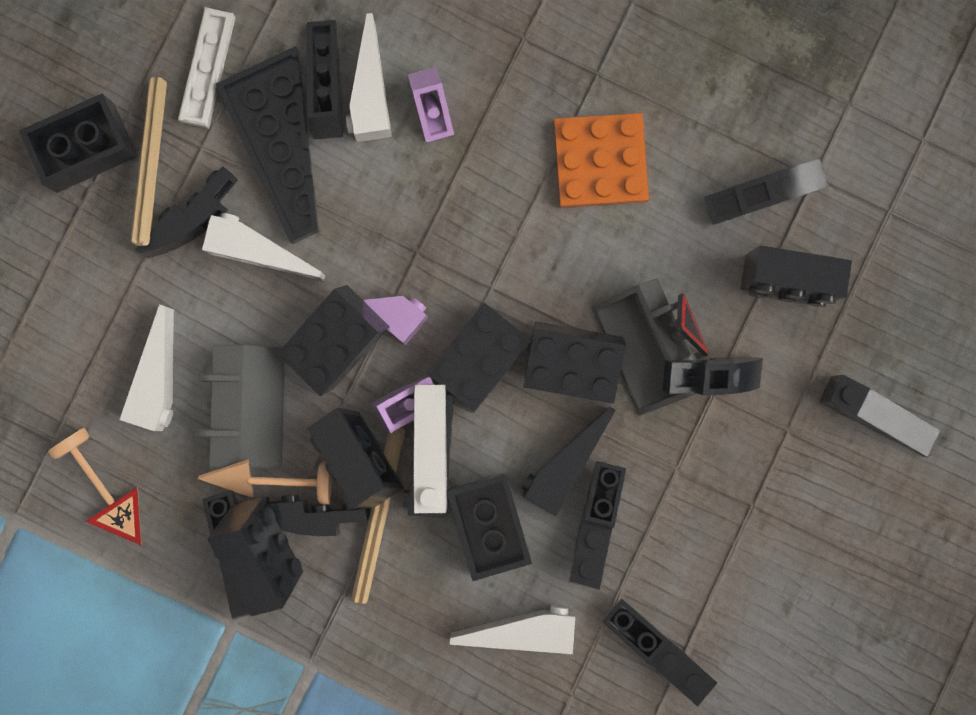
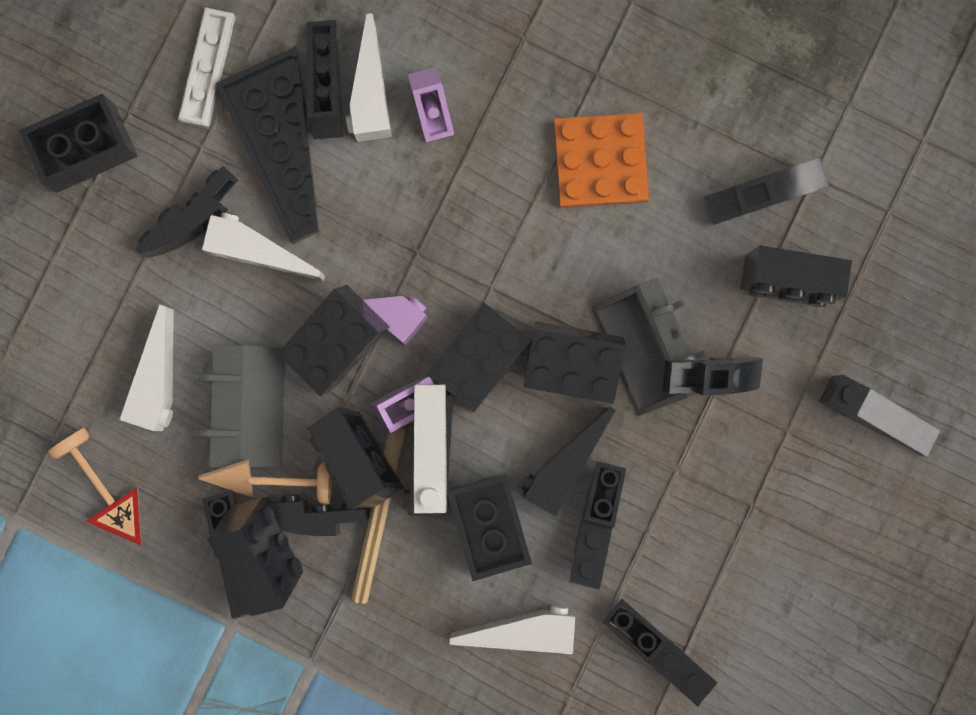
tan axle [130,77,167,246] -> none
black piece [669,293,709,357] -> none

